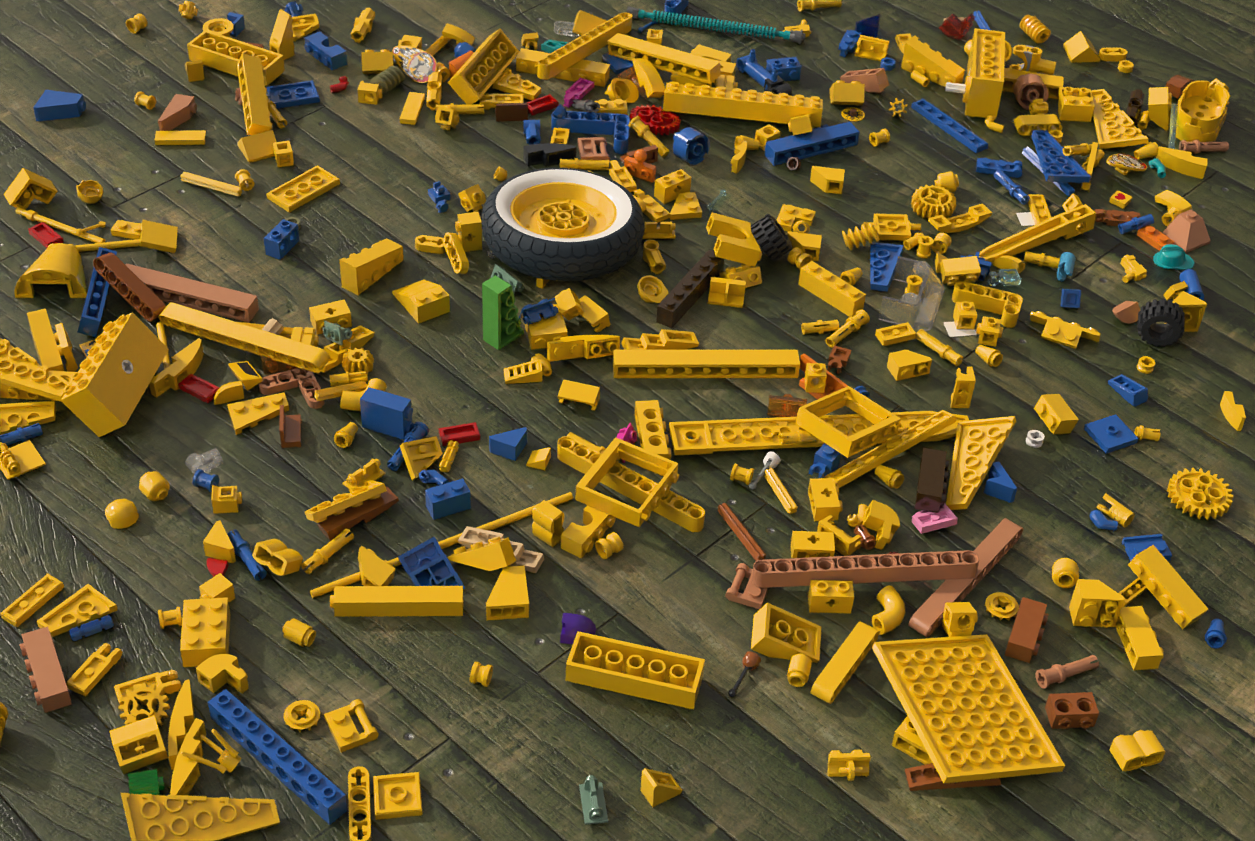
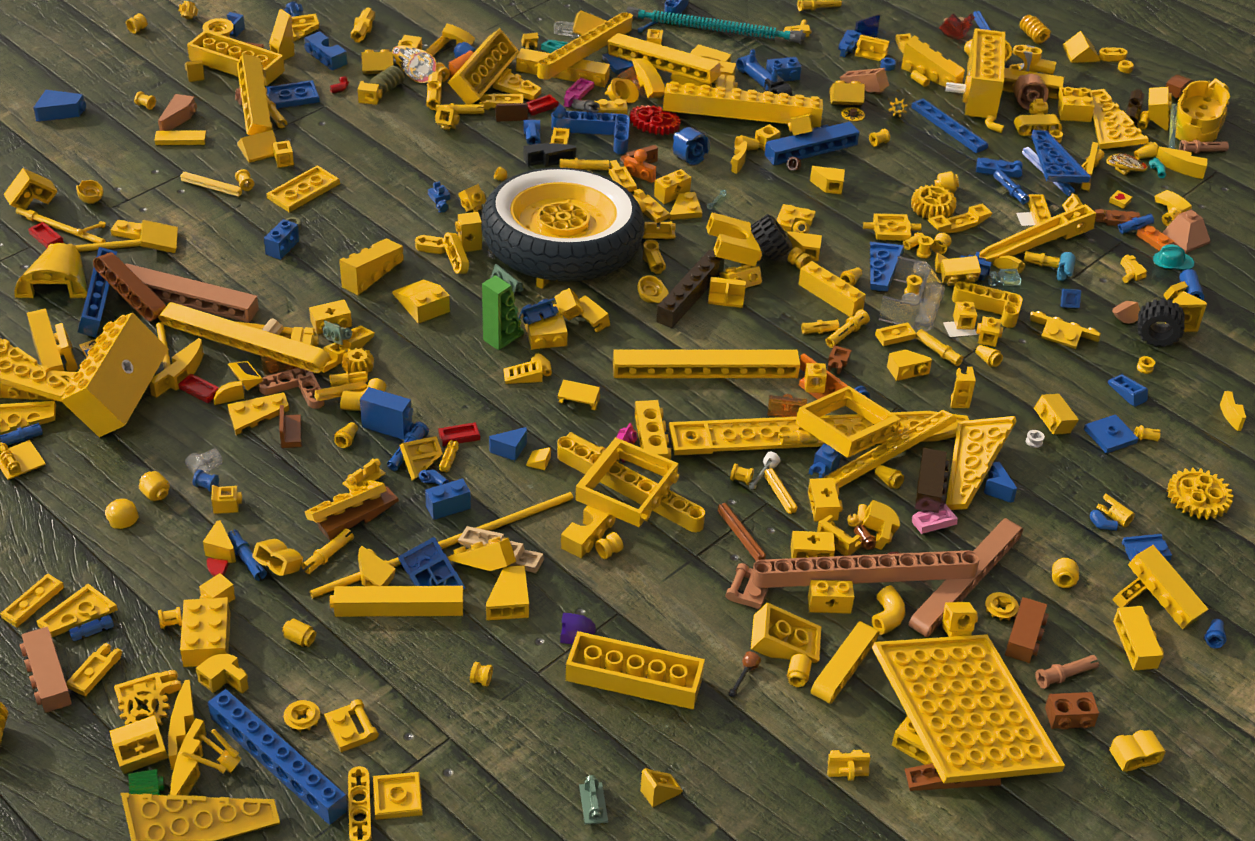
yellow tile [400,92,425,125] -> none
yellow brick [532,500,564,548] -> none
yellow slope [547,335,620,362] -> none
nougat plate [578,137,610,162] -> none
yellow slope [621,329,699,350] -> none
yellow pin [628,116,670,158] -> none
yellow piece [842,221,880,251] -> none
yellow pin [1062,143,1092,156] -> none
yellow slope [1069,579,1124,628] -> none

